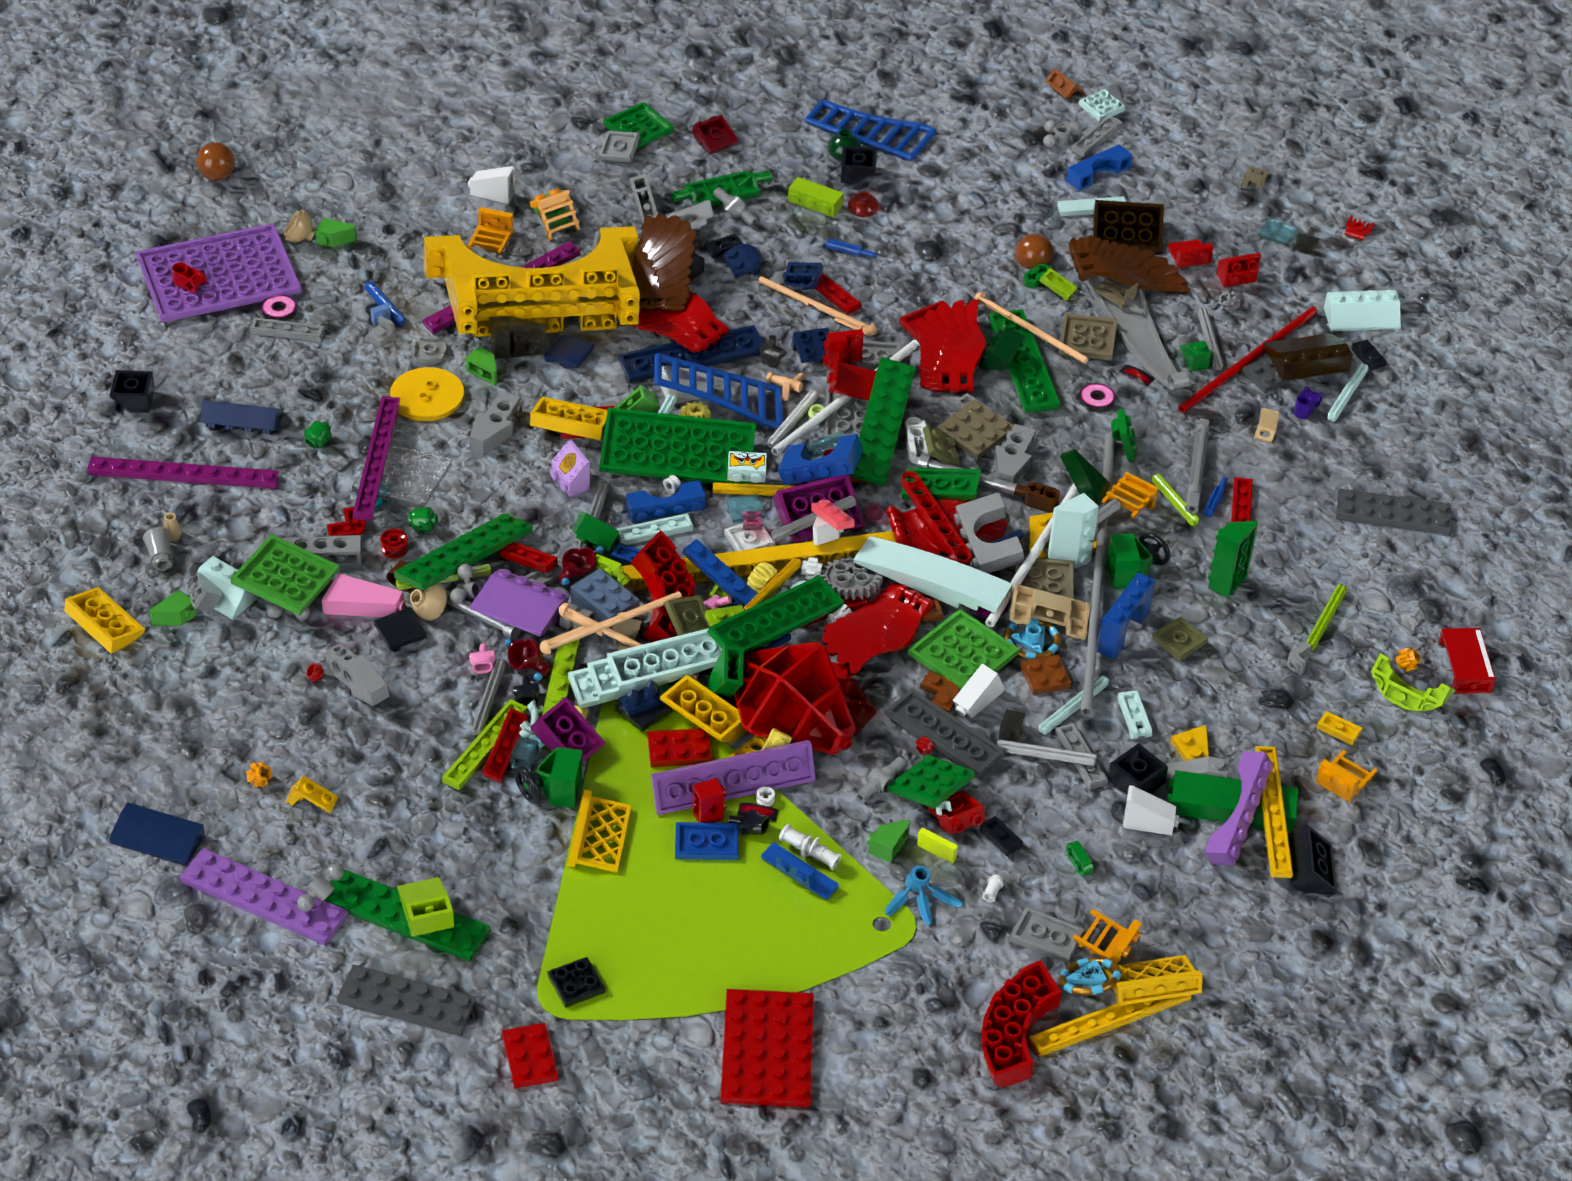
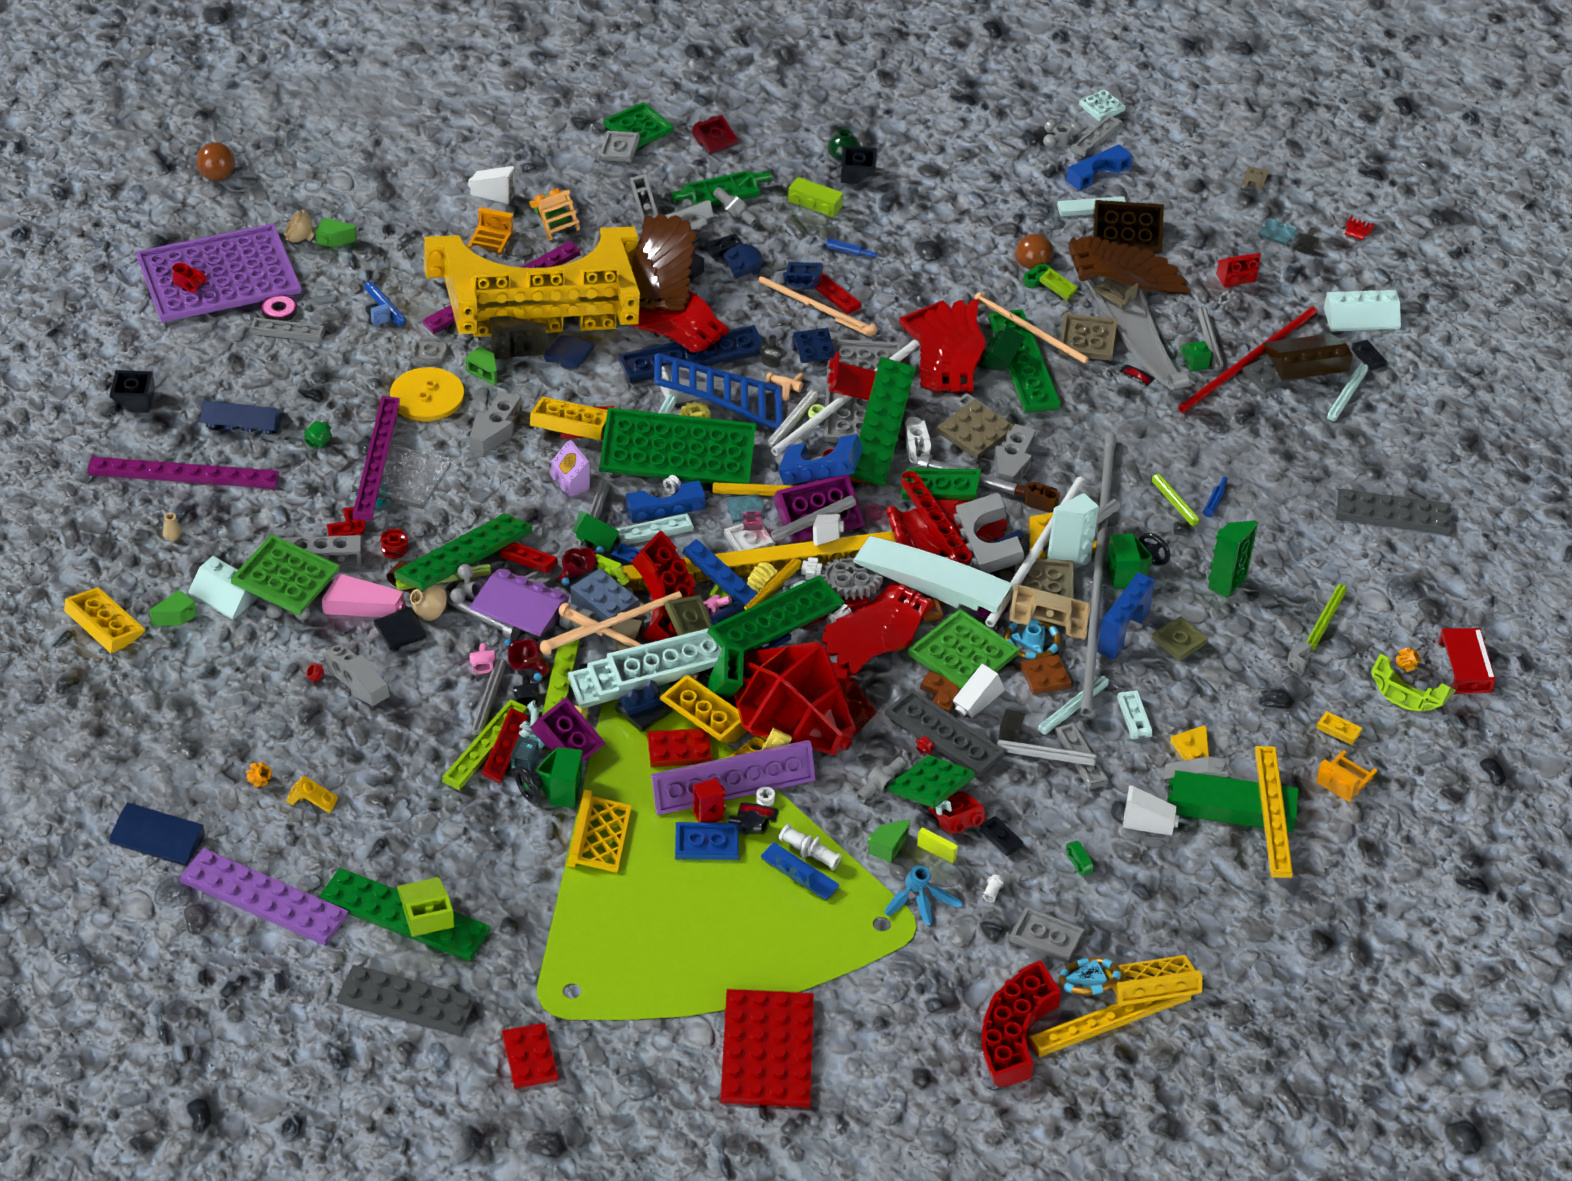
light grey plant [143,527,172,571] -> none
light grey slope [187,572,222,612] -> none
light grey piece [297,864,344,912] -> none
light grey bracket [367,316,395,348] -> none
green head [408,507,438,532] -> none
black tile [547,957,605,1008] -> none
bright green slope [616,385,660,412] -> none
lime plate [705,605,744,627] -> none
light aqua brick [727,451,767,483] -> none
blue bar [804,99,937,161] -> none
clear light blue plate [806,431,844,455] -> none
coral plate [811,499,854,530] -> none
red plate [823,329,864,370] -> none
clear red piece [847,191,879,217] -> none
olive plate [923,425,960,467] -> none
dark orange panel [1045,68,1084,100] -> none
dark green slope [1060,449,1111,503] -> none
light orange plate [1072,908,1142,965] -> none
tile [1079,383,1116,412] -> none
light orange plate [1102,472,1158,519] -> none
black slope [1108,743,1168,795] -> none
green plate [1111,409,1137,461] -> none
red bracket [1168,239,1213,268] -> none
light grey piece [1185,418,1209,514] -> none
medium lavender arch [1204,751,1273,866] -> none
red tile [1231,477,1253,522] -> none
tan bracket [1254,408,1280,443] -> none
black slope [1288,824,1338,894] -> none
dark purple piece [1294,386,1324,419] -> none

